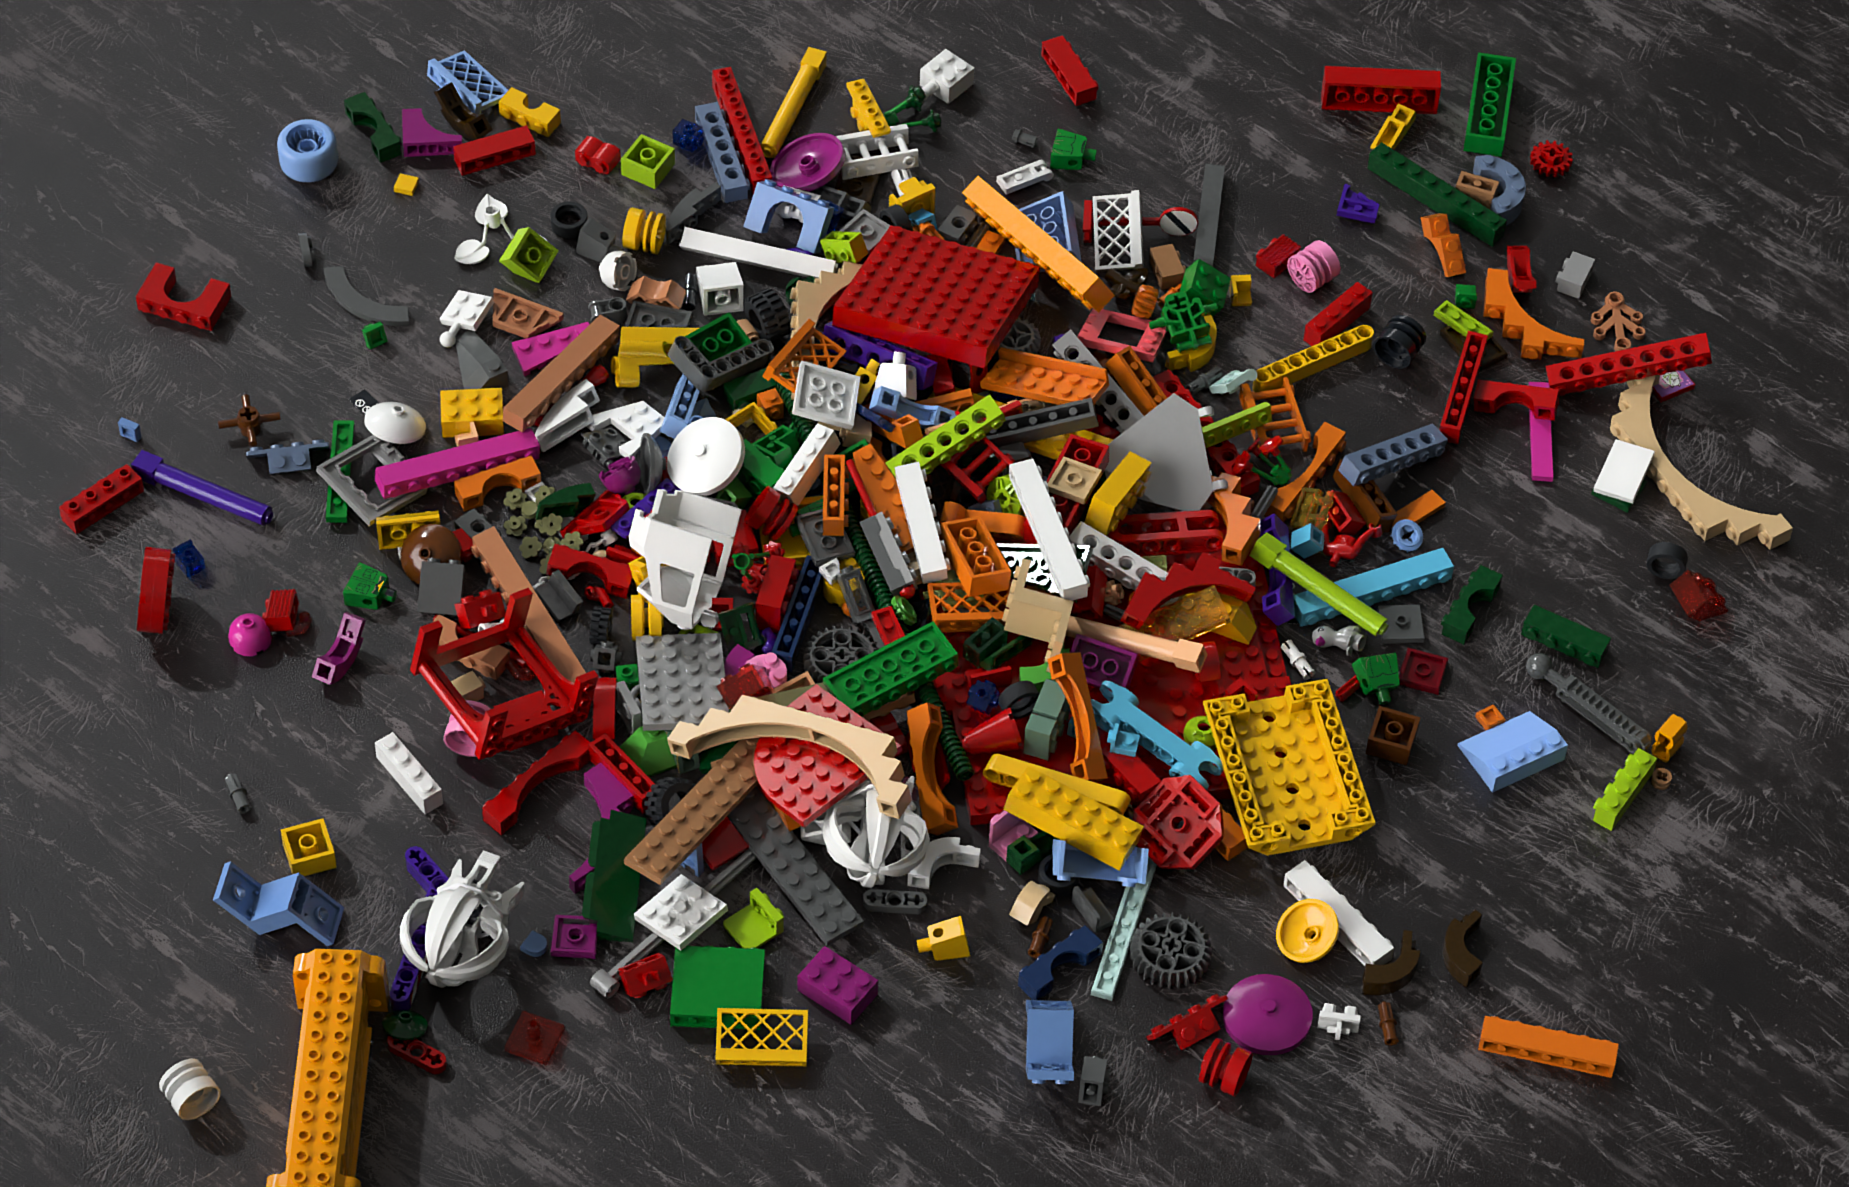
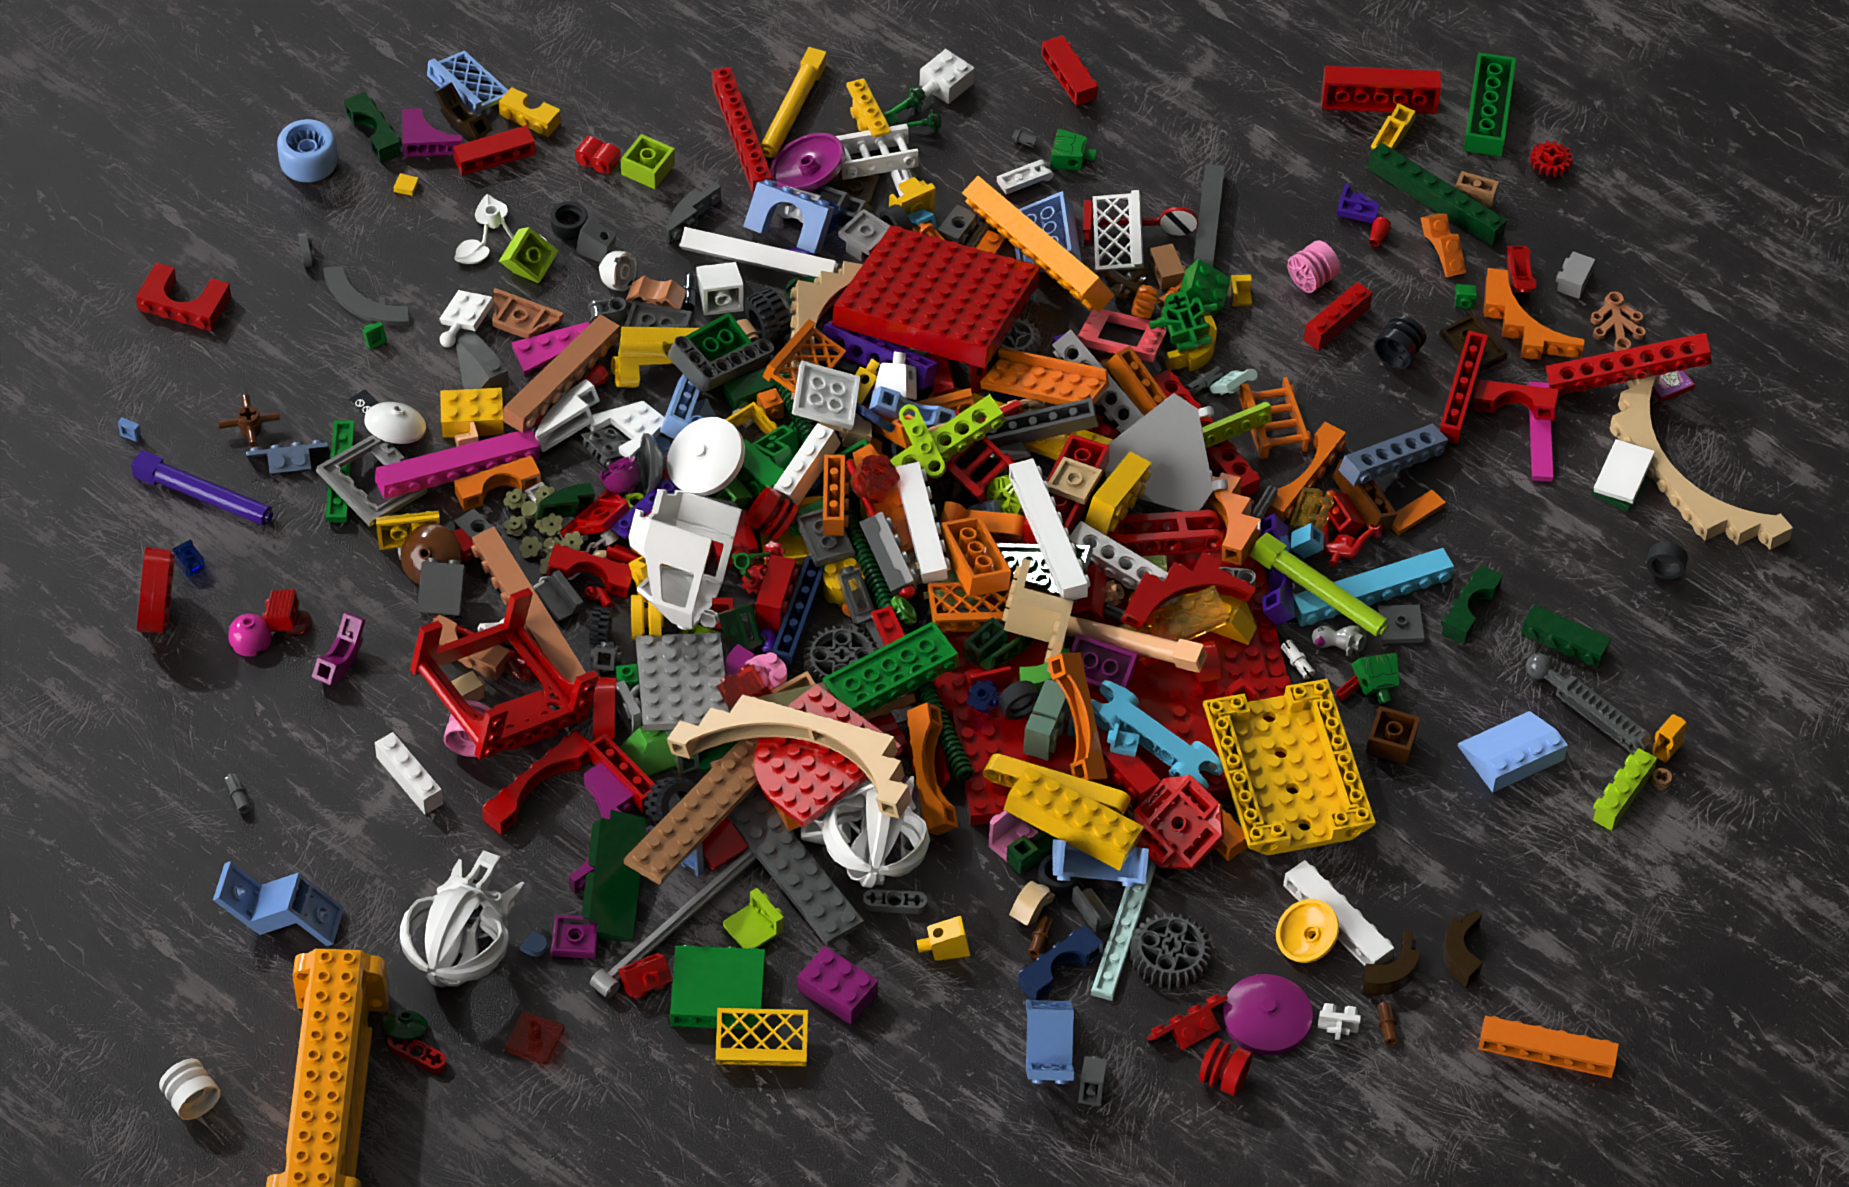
red brick [59,464,144,535] -> none
yellow brick [281,818,337,876] -> none
green torso [343,562,397,610] -> none
dark purple beam [390,846,449,1011] -> none
red brick [454,589,506,629] -> none
yellow wheel [622,207,666,254] -> none
white plate [634,874,728,951] -> none
clear blue brick [672,119,704,153] -> none
sand blue brick [695,102,750,203] -> none
white tile [819,558,840,585] -> none
lime brick [820,231,868,264] -> none
white arch [907,837,981,889] -> none
red cone [961,708,1024,754] -> none
lime piece [1183,716,1217,750] -> none
plant [1233,436,1292,486] -> none
yellow beam [1252,325,1374,392] -> none
red brick [1256,234,1301,279] -> none
light blue gear [1391,519,1423,552] -> none
dark red tile [1399,648,1449,695] -> none
lime tile [1433,300,1494,341] -> none
sand blue brick [1473,155,1526,225] -> none
orange tile [1475,704,1506,730] -> none
clear red slope [1670,570,1728,621] -> none
none -> clear red brick [850,454,900,504]
none -> lime plate [899,404,946,478]
none -> red cone [1369,217,1391,247]

